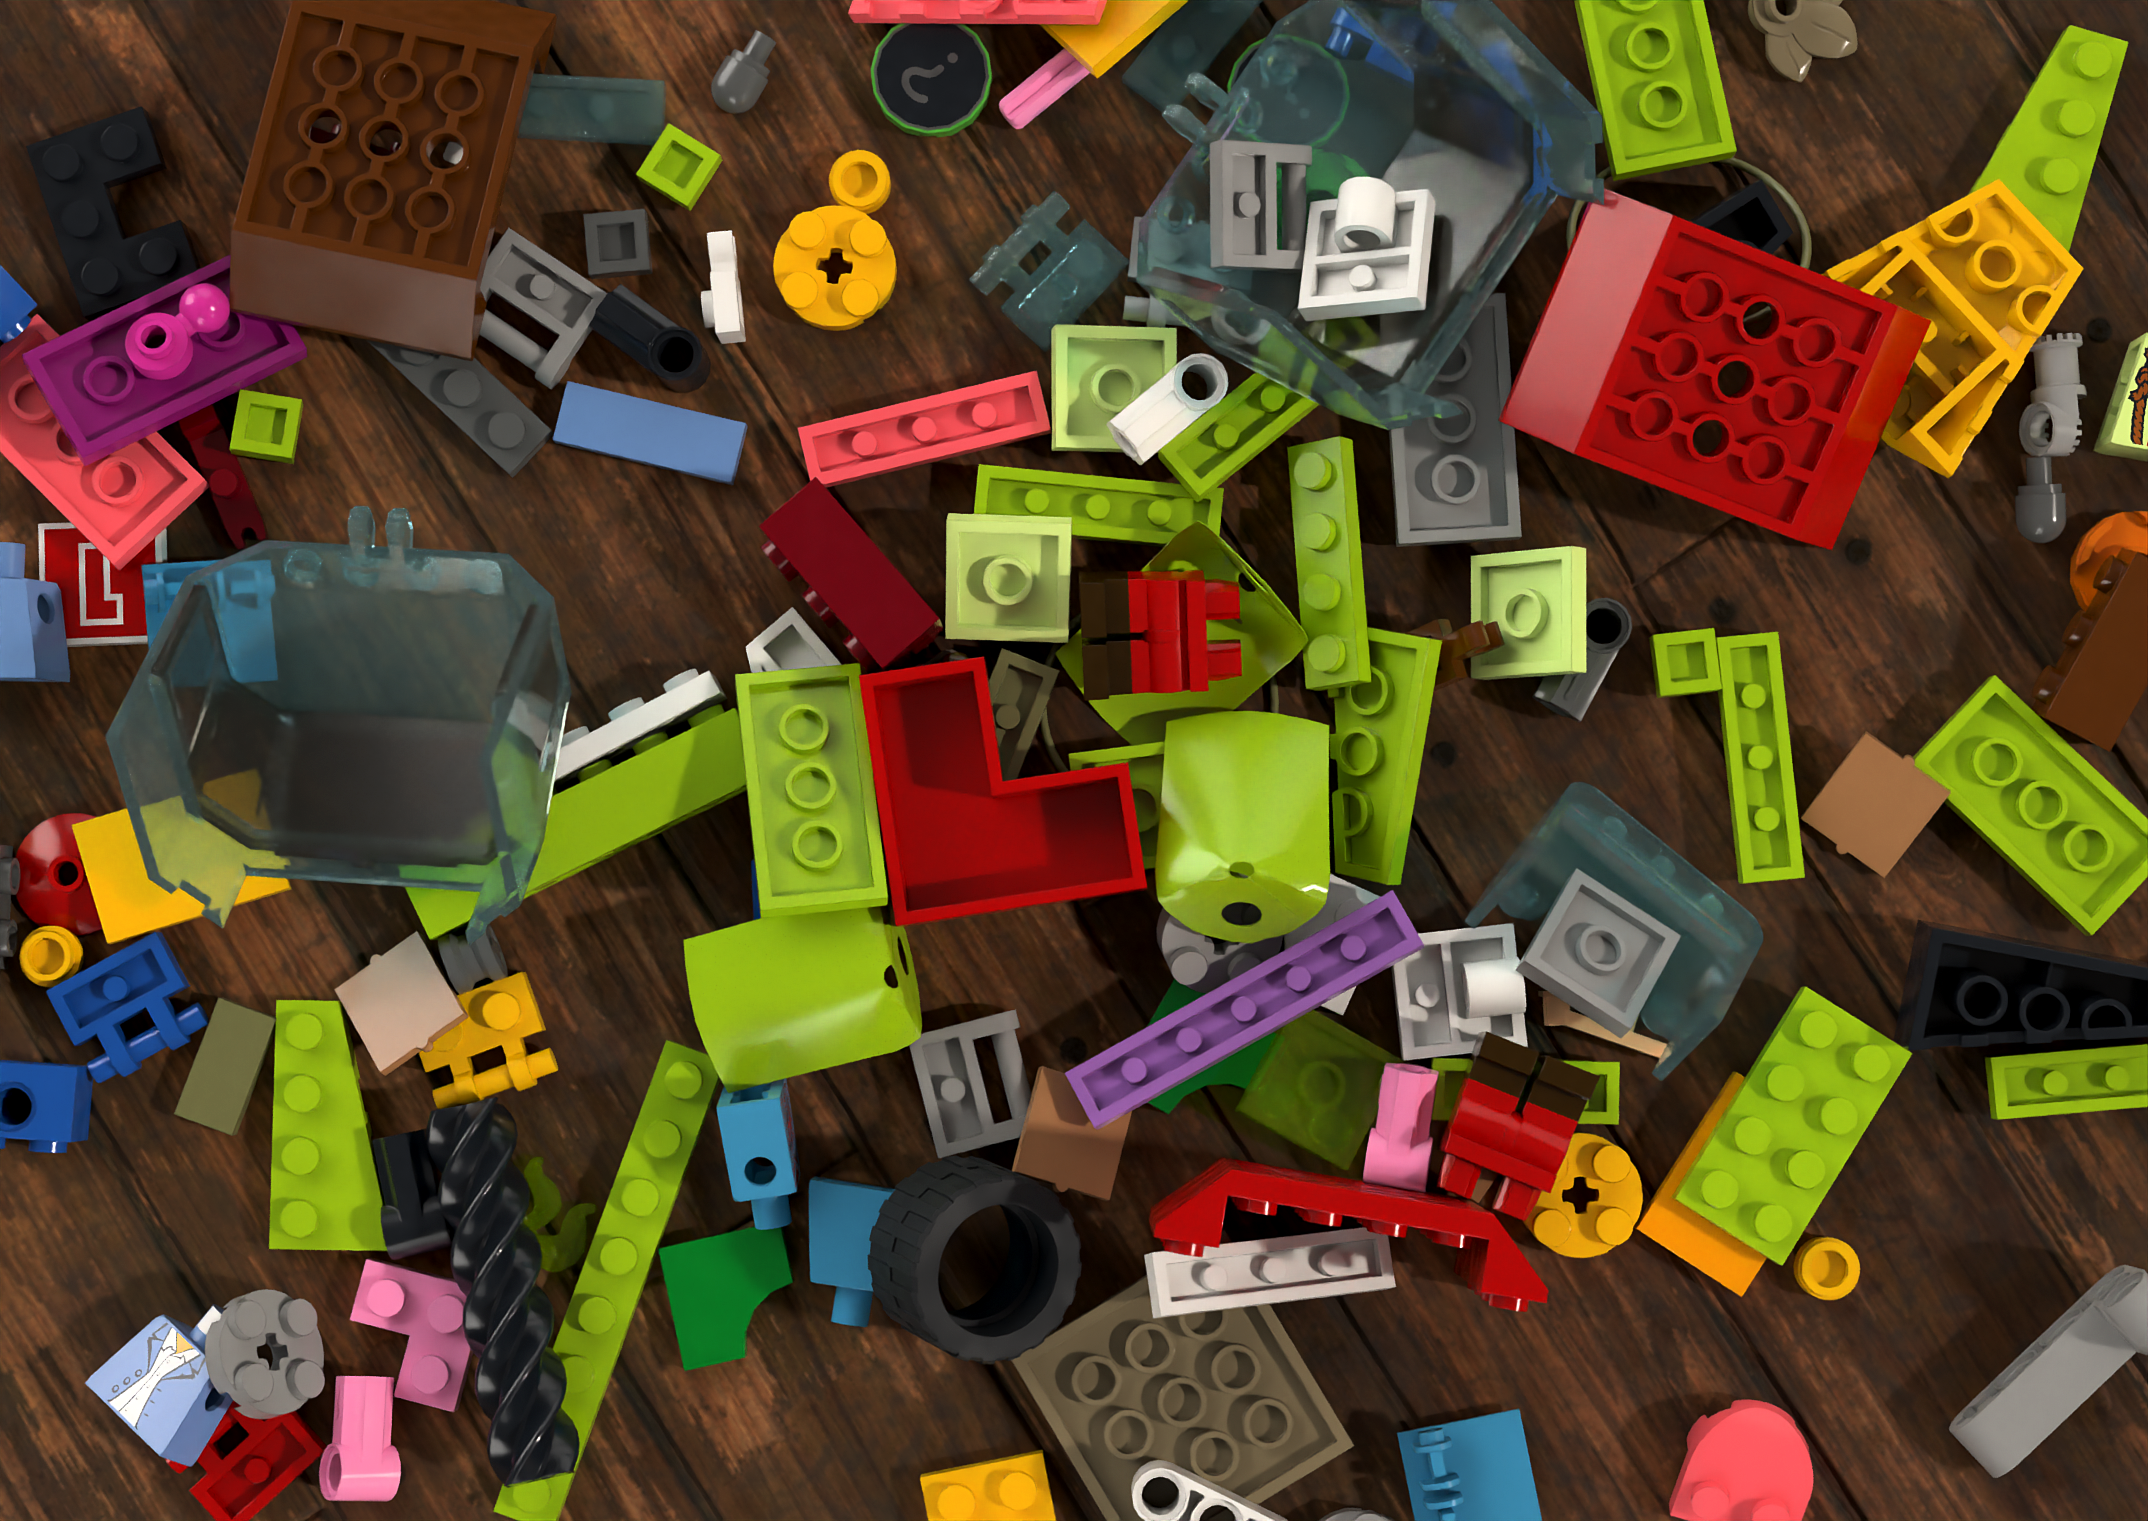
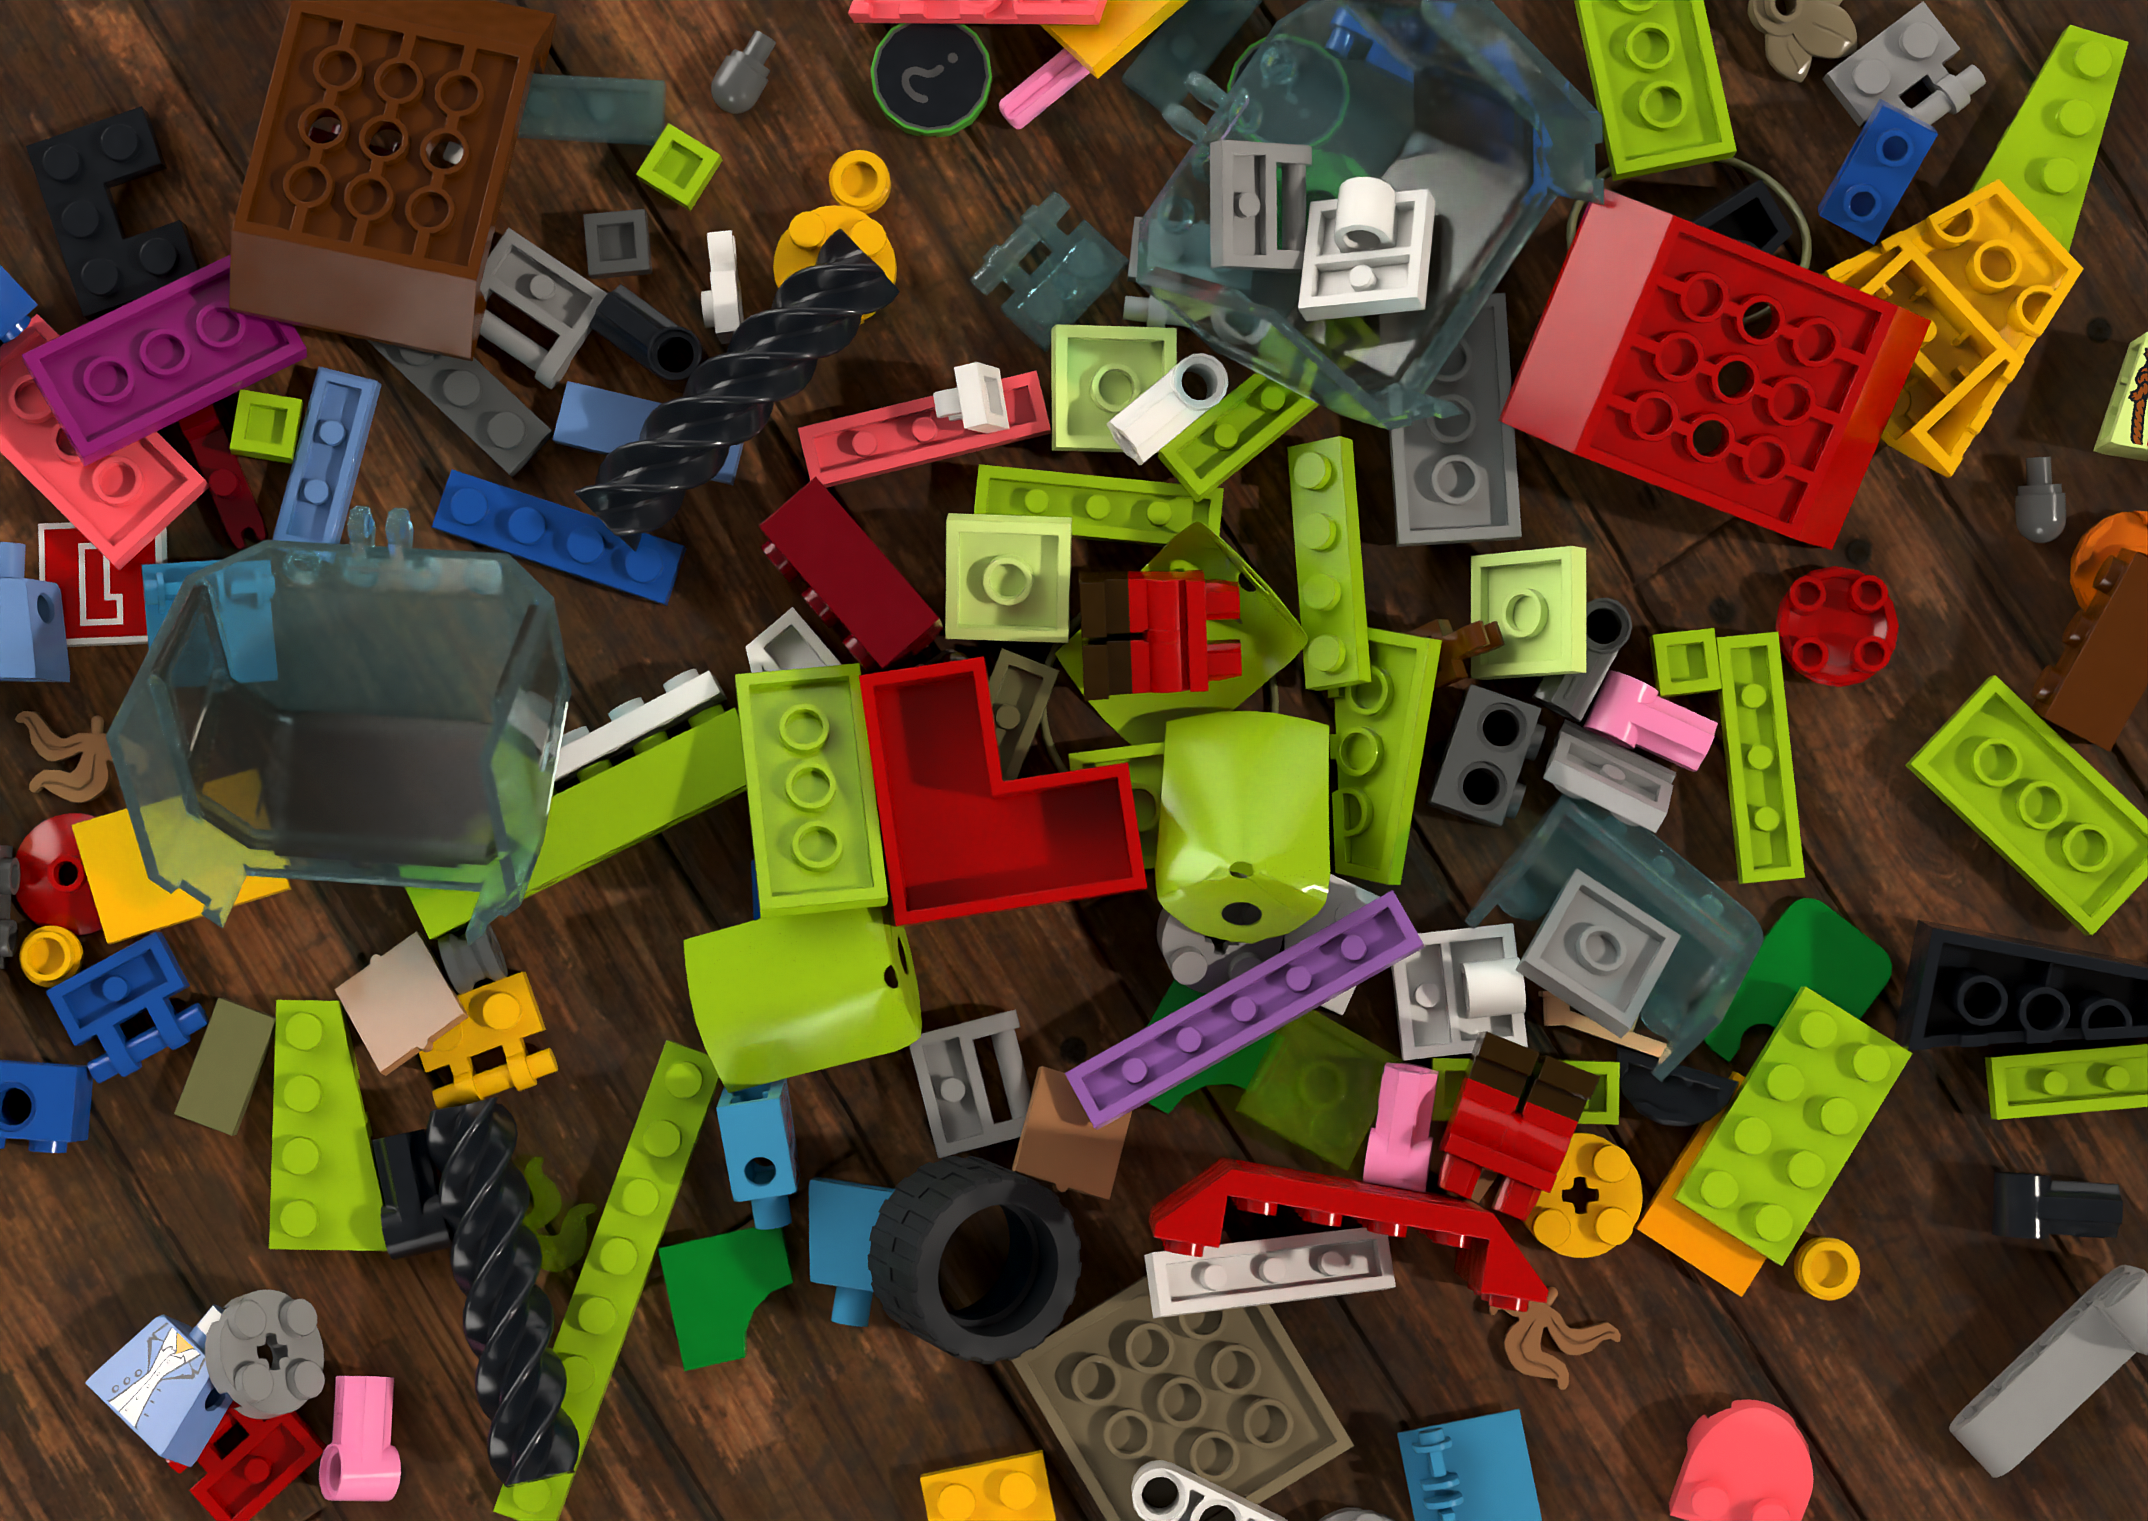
dark pink plate [125,283,230,380] -> none
bright pink plate [350,1257,473,1412] -> none
medium nougat piece [1801,731,1951,878] -> none
light grey connector [2019,333,2087,457] -> none
none -> medium nougat piece [15,711,141,803]
none -> medium blue tile [271,366,382,560]
none -> blue plate [432,469,686,606]
none -> black piece [573,228,900,552]
none -> white tile [933,362,1010,434]
none -> dark grey brick [1425,684,1546,829]
none -> medium nougat piece [1488,1287,1621,1390]
none -> light grey plate [1543,719,1676,833]
none -> bright pink piece [1583,670,1718,772]
none -> black plate [1616,1047,1739,1128]
none -> green piece [1700,898,1892,1063]
none -> red dish [1775,566,1899,688]
none -> blue brick [1818,99,1938,245]
none -> light grey plate [1822,1,1986,127]
none -> black piece [1992,1172,2123,1239]

